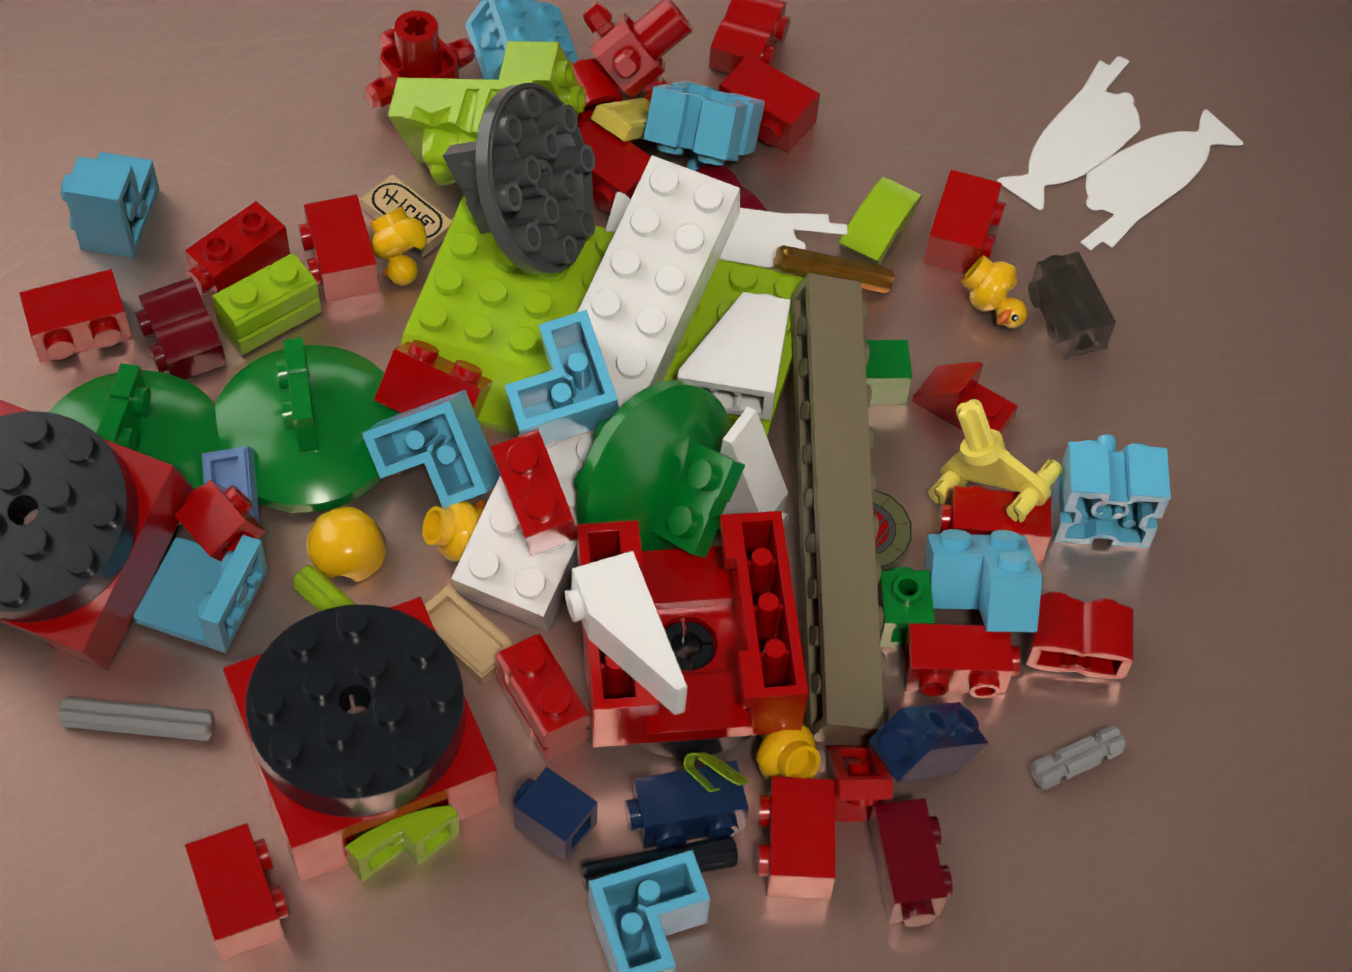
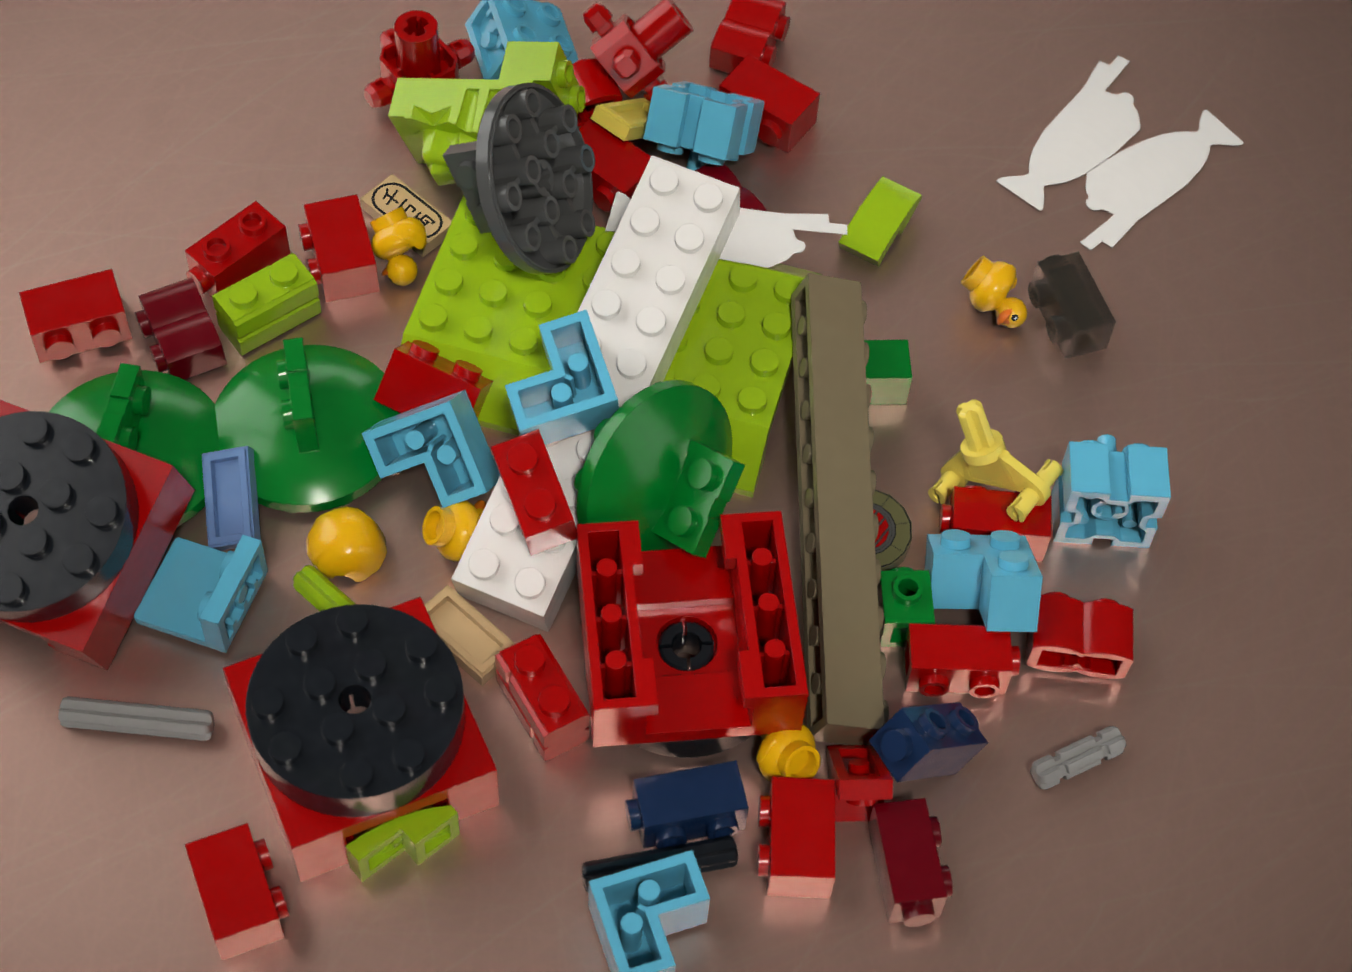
medium azure brick [61,152,159,258] -> none
red brick [174,480,266,562] -> none
dark blue brick [512,767,598,863] -> none
white slope [565,551,687,715] -> none
white slope [677,292,791,420] -> none
lime piece [684,752,750,792] -> none
white slope [717,406,789,532] -> none
pearl gold axle [773,245,895,293] -> none
red slope [912,361,1018,434] -> none
red brick [923,169,1006,274] -> none

